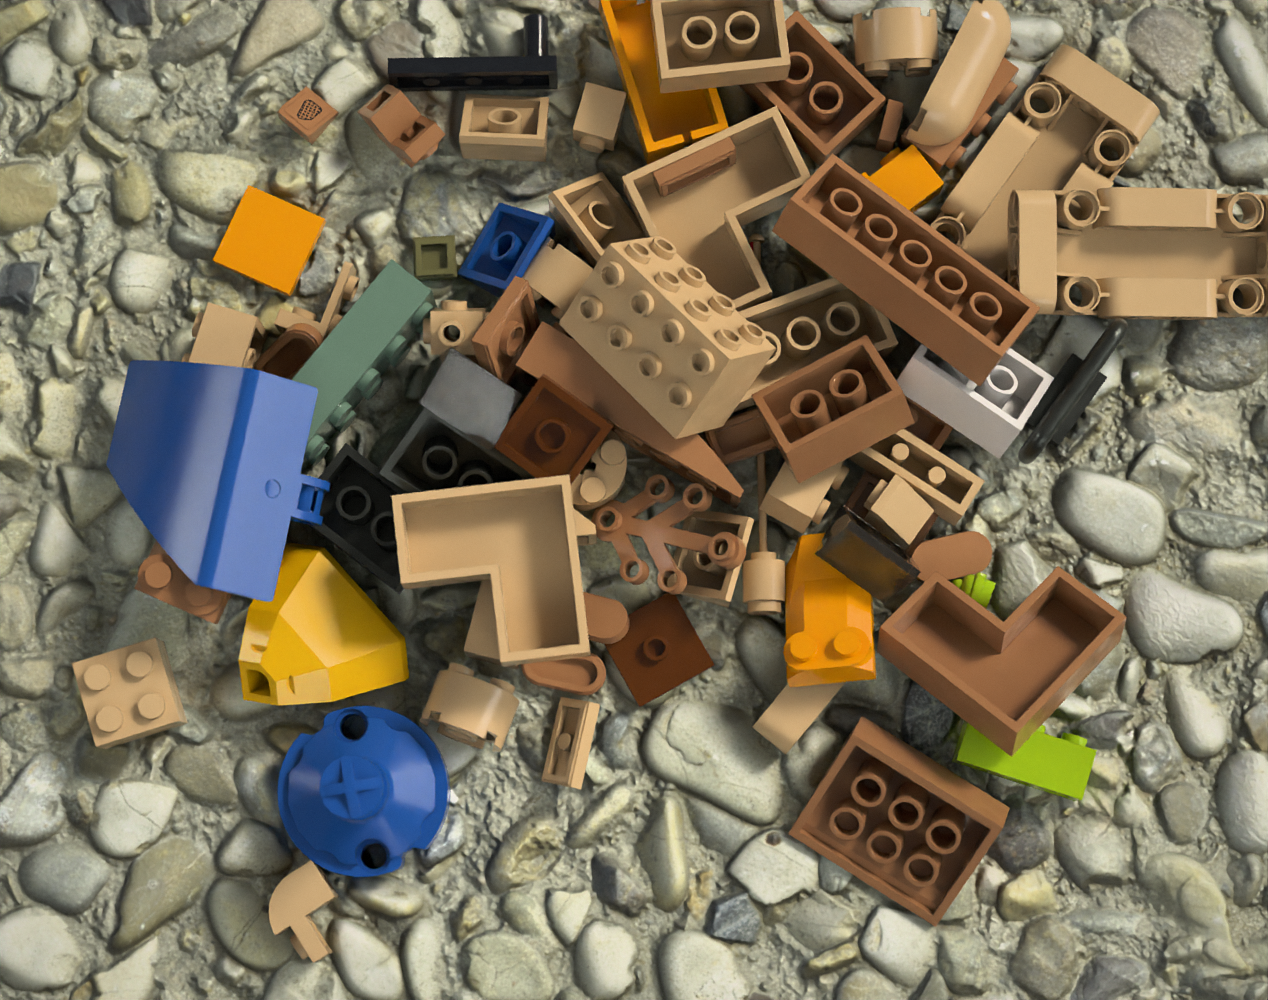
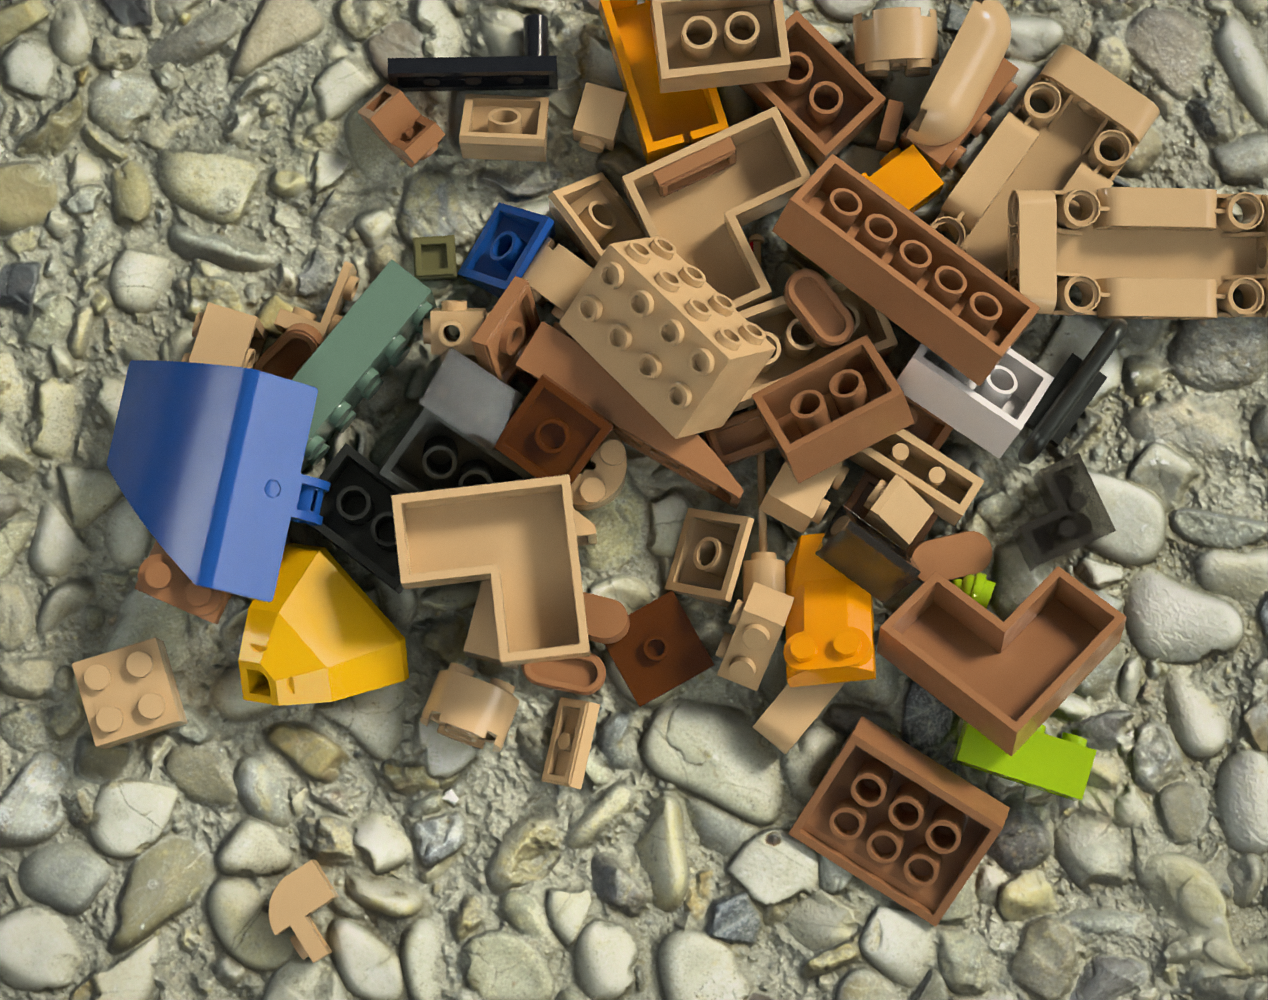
light orange tile [213,185,326,297] -> none
medium nougat slope [277,86,339,145] -> none
blue piece [277,706,450,877] -> none
medium nougat plant [591,474,746,595] -> none
none -> tan brick [715,582,794,691]
none -> medium nougat tile [783,269,854,349]
none -> clear smoke brick [1012,453,1116,571]

